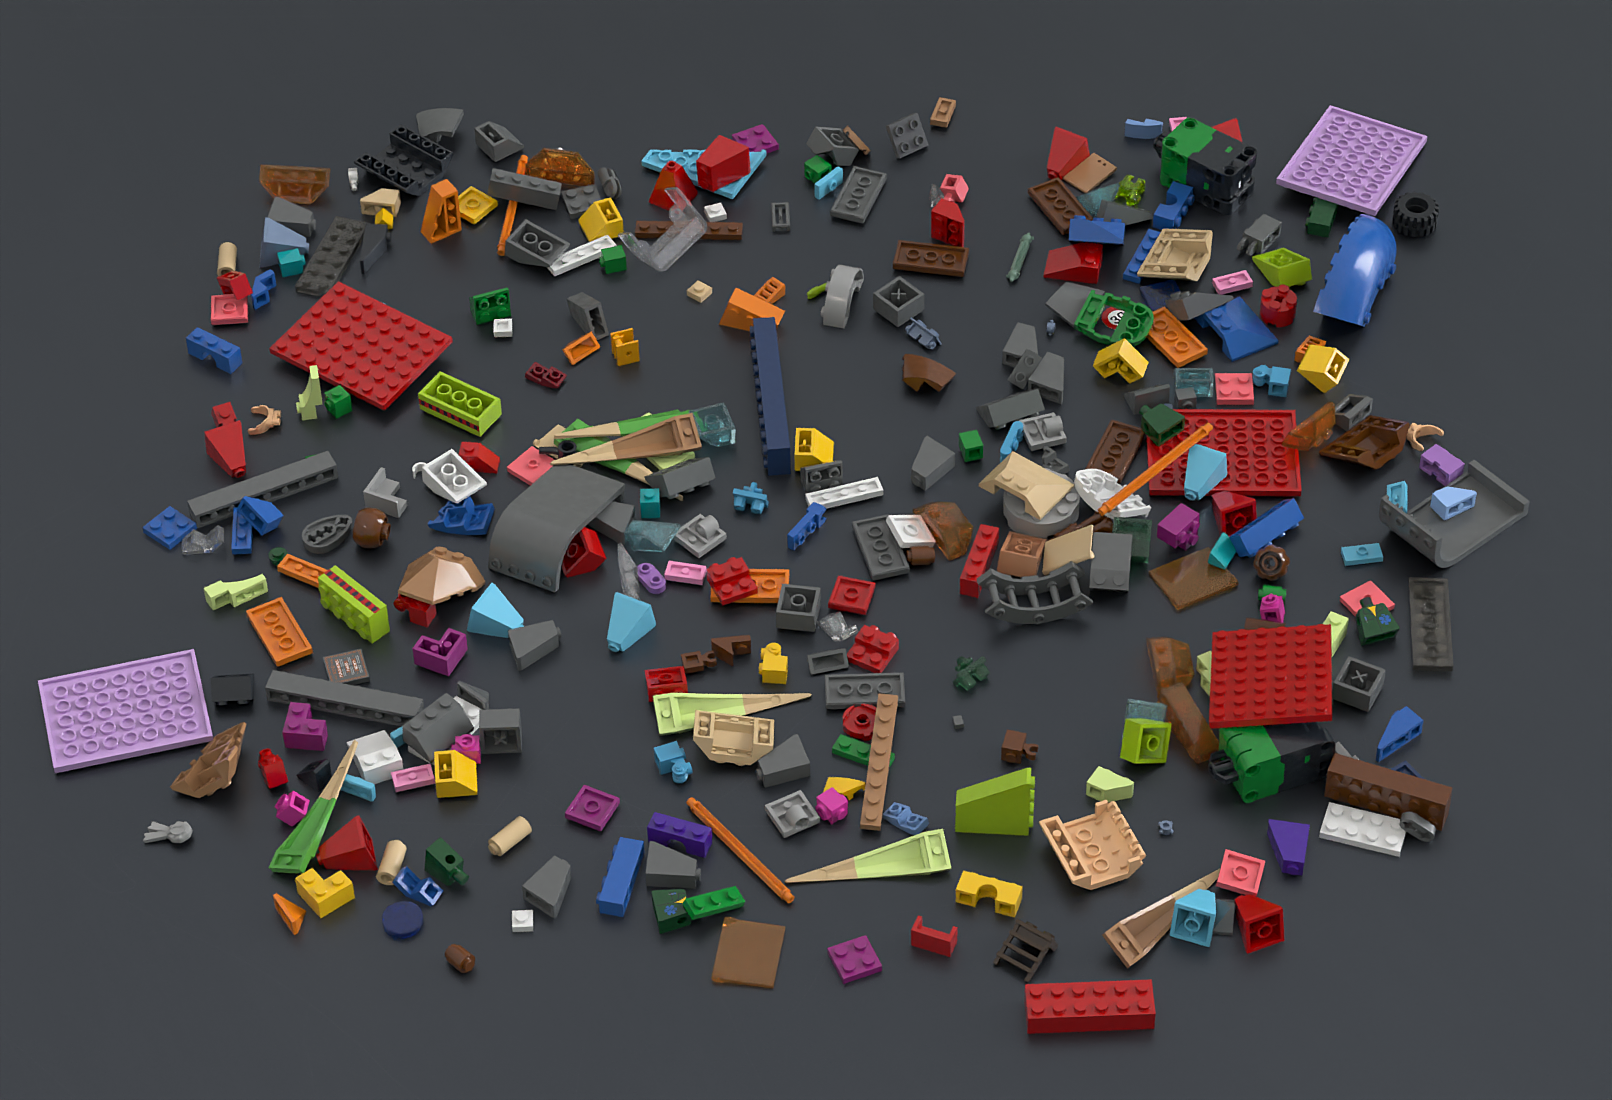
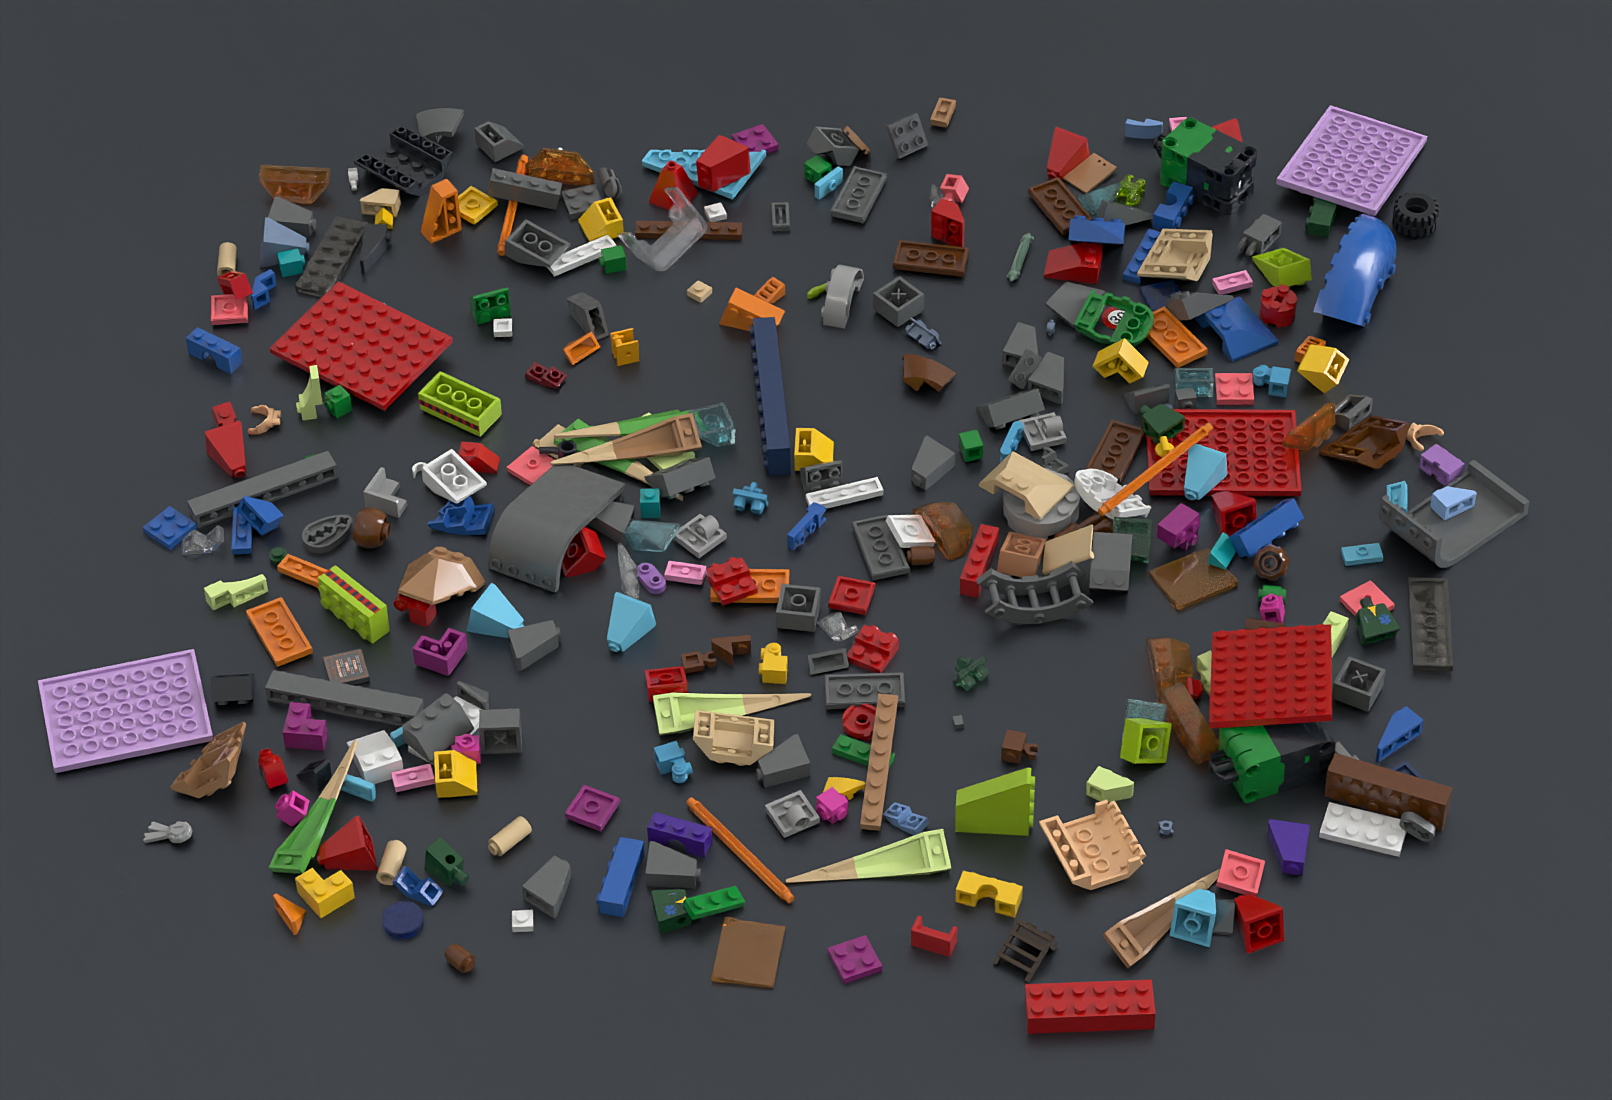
none -> yellow plate [1155,436,1174,457]
none -> red plate [1186,677,1204,699]

